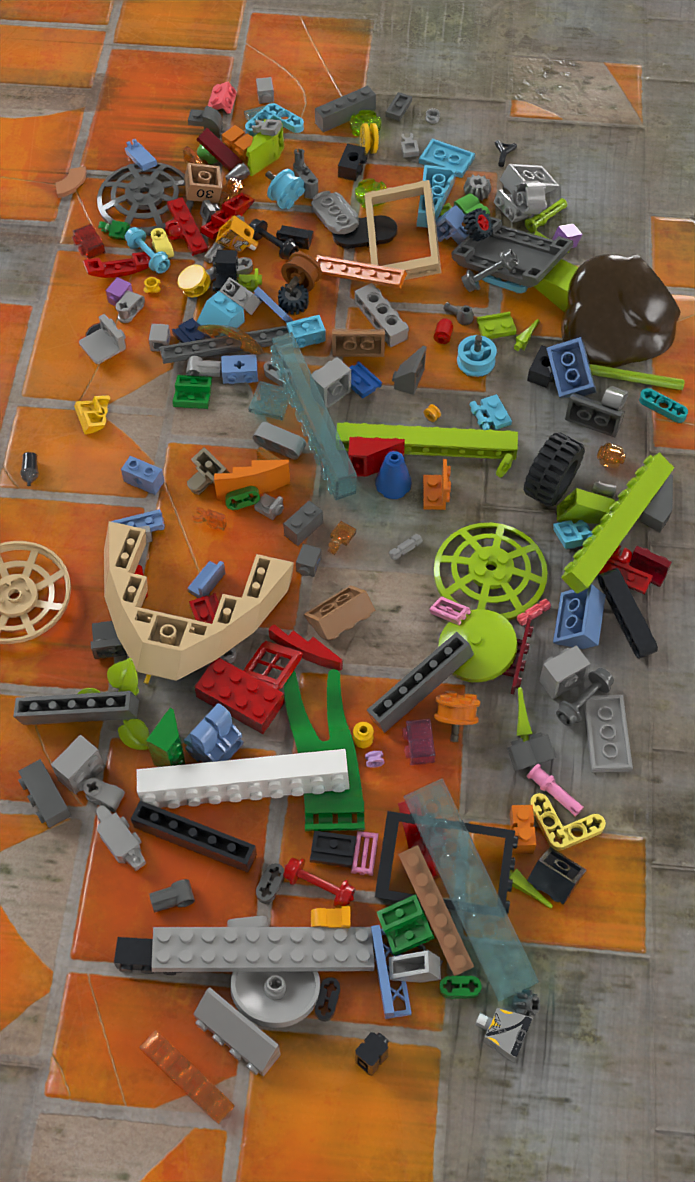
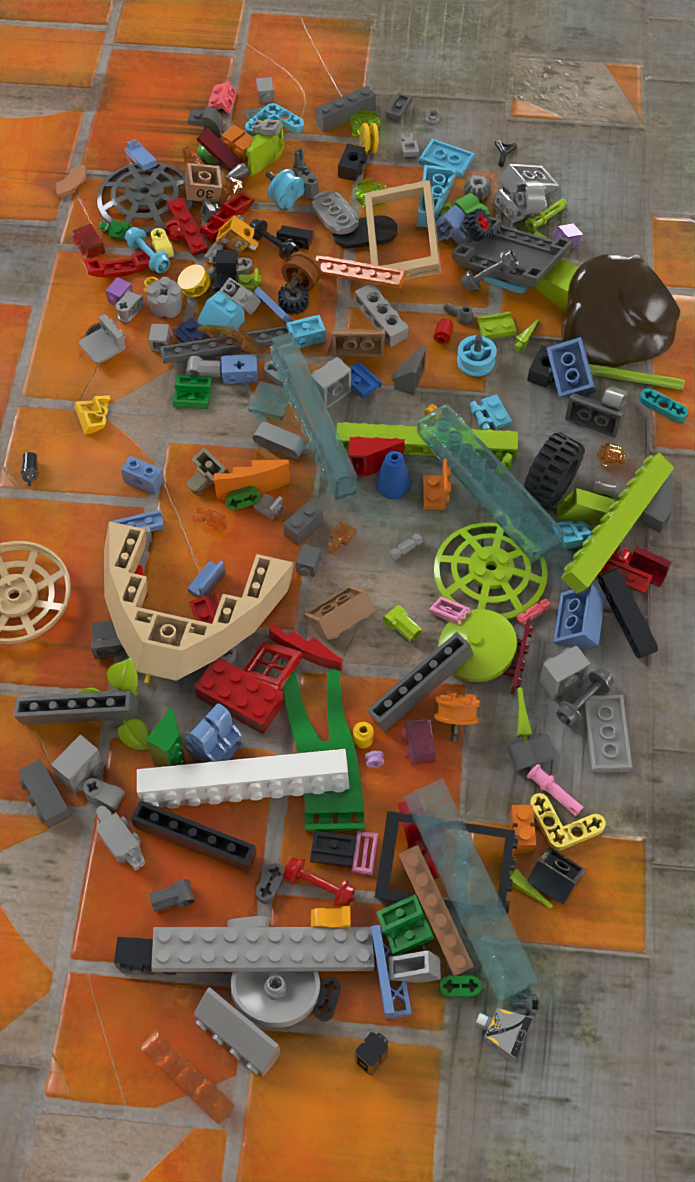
none -> light grey brick [146,277,183,318]
none -> lime piece [383,605,422,643]
none -> clear light blue brick [417,403,565,563]

